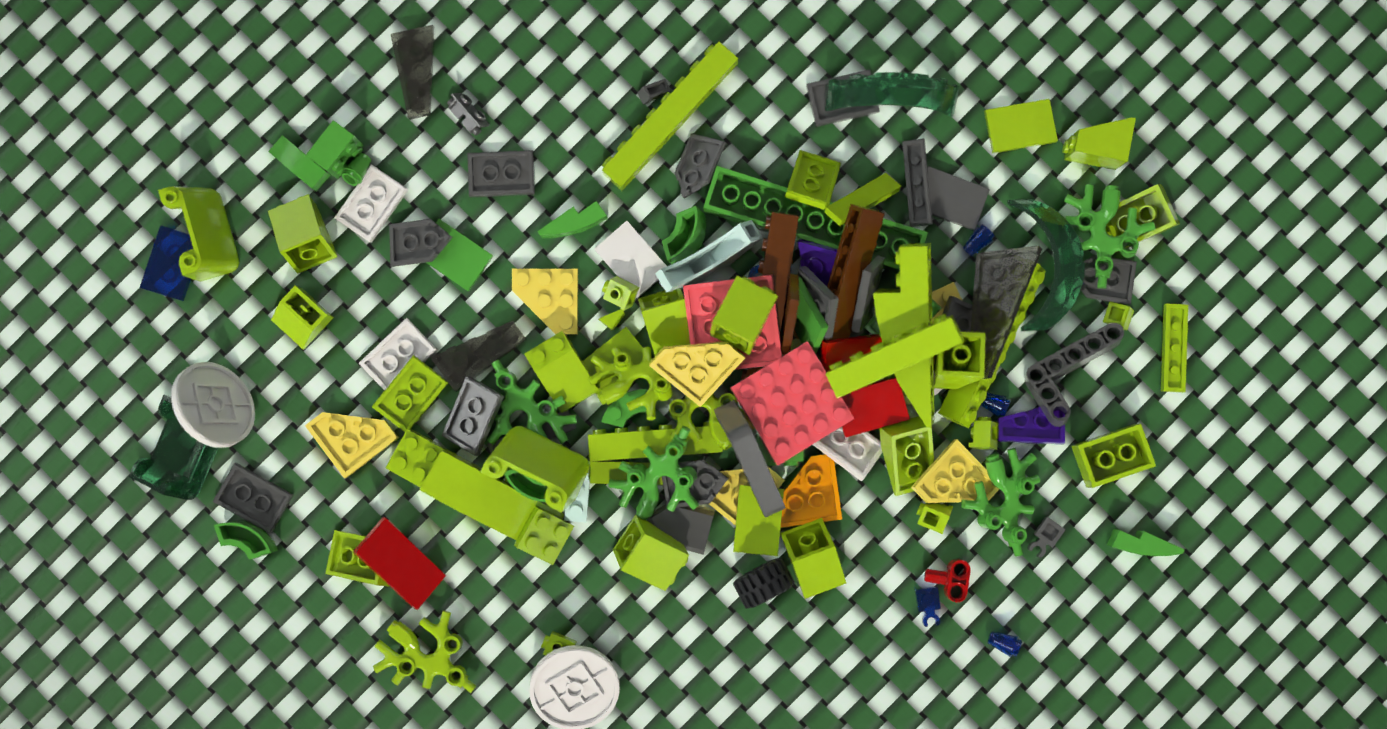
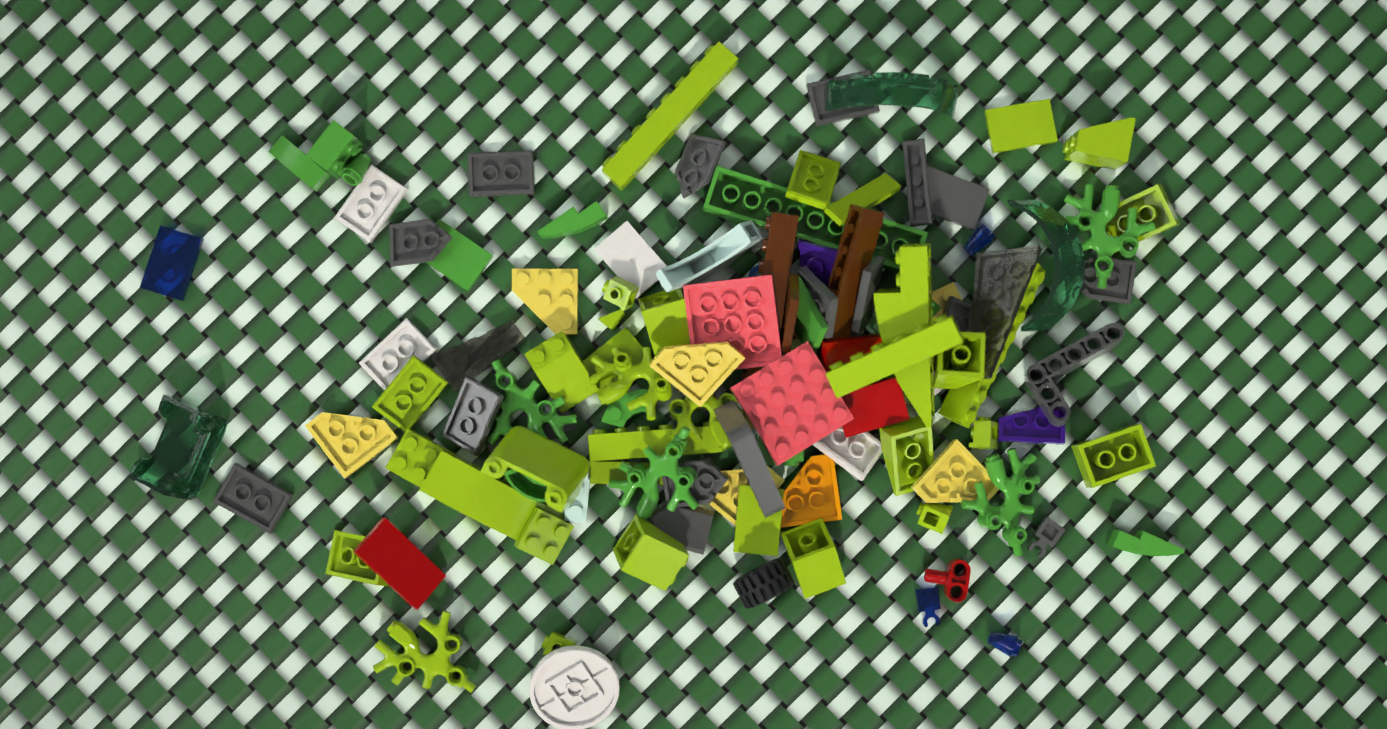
lime windscreen [158,186,239,282] -> none
white plate [171,362,255,448] -> none
bright green brick [214,521,278,560] -> none
lime slope [268,194,338,274] -> none
lime slope [271,285,334,350] -> none
clear smoke wing [390,25,434,120] -> none
dark grey hinge [447,93,490,136] -> none
dark grey piece [637,79,671,105] -> none
bright green brick [662,206,706,264] -> none
lime slope [710,276,778,355] -> none
clear blue cone [980,392,1011,416] -> none
lime slope [1103,302,1134,331] -> none
lime plate [1161,304,1188,393] -> none

